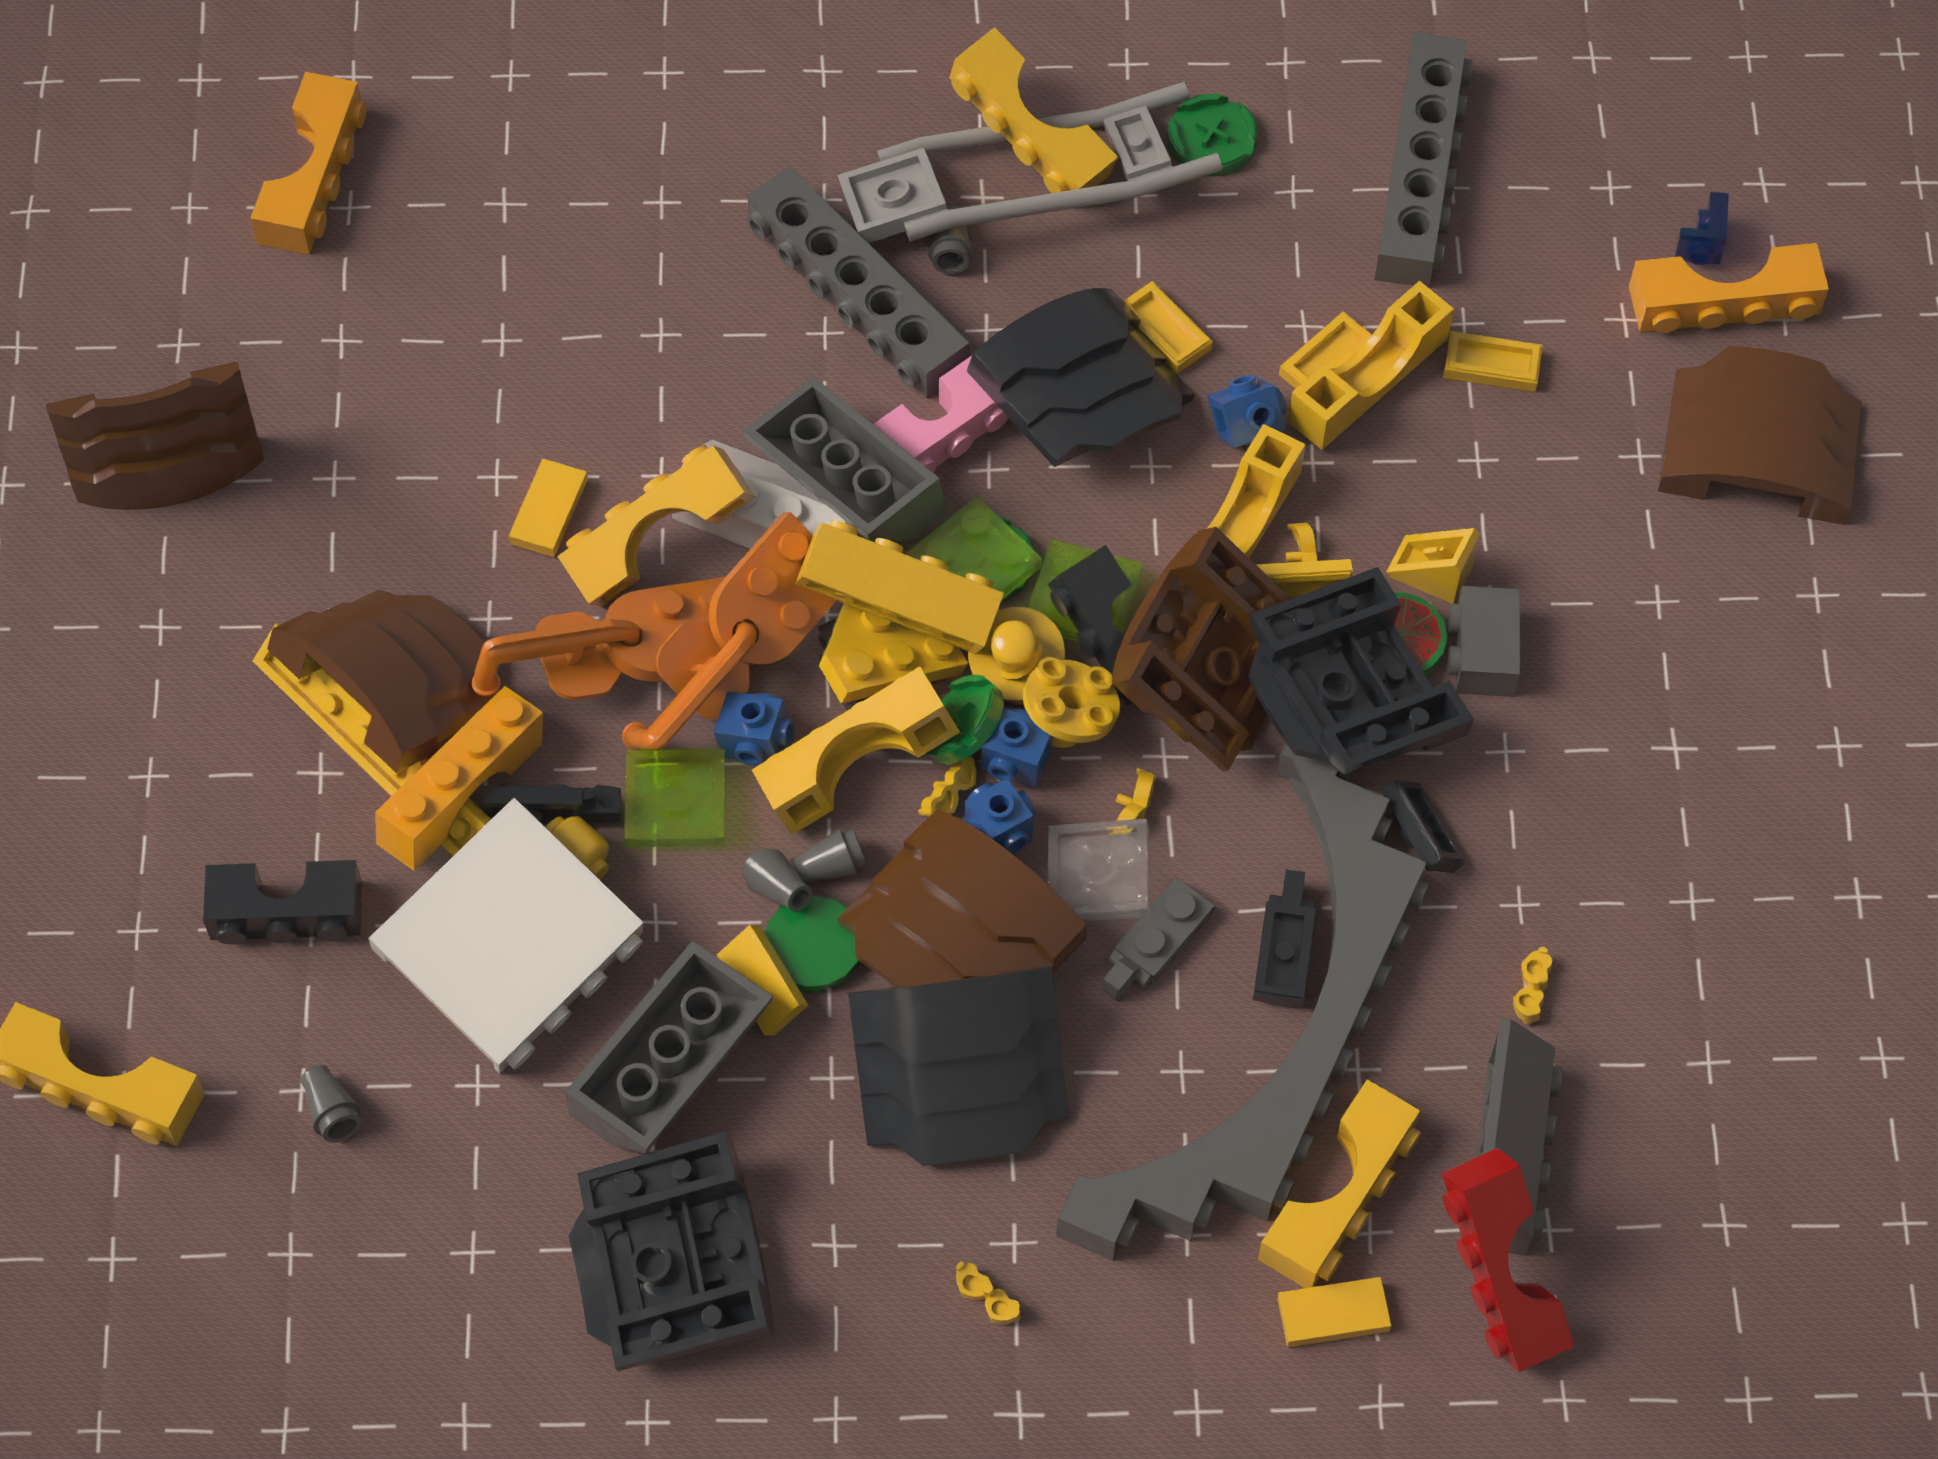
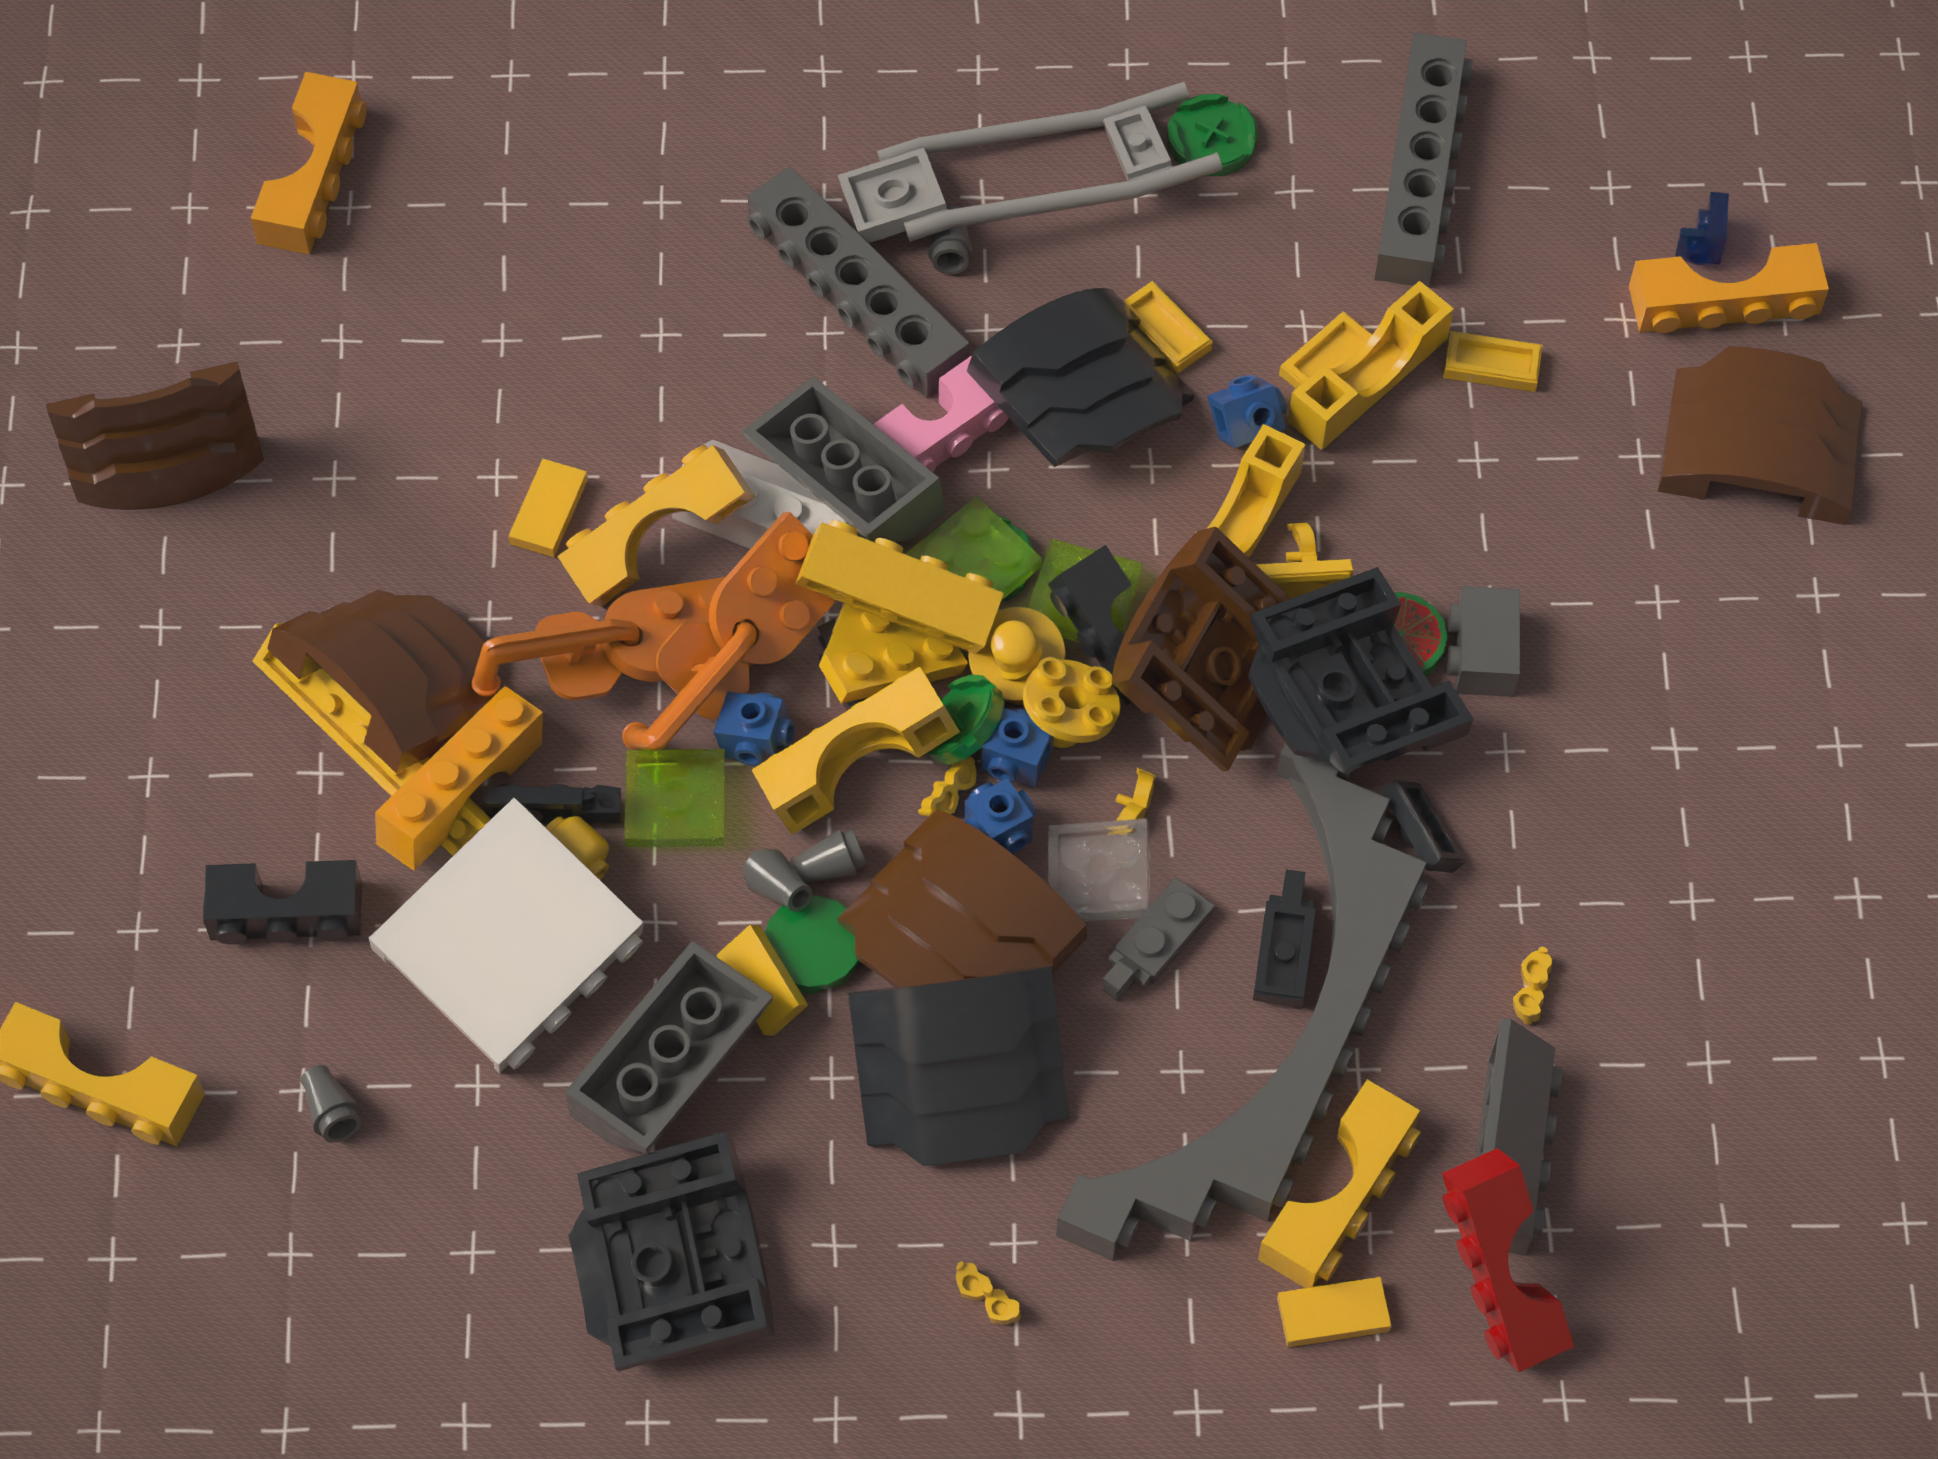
yellow arch [949,27,1118,193] -> none
yellow slope [1386,528,1480,604] -> none

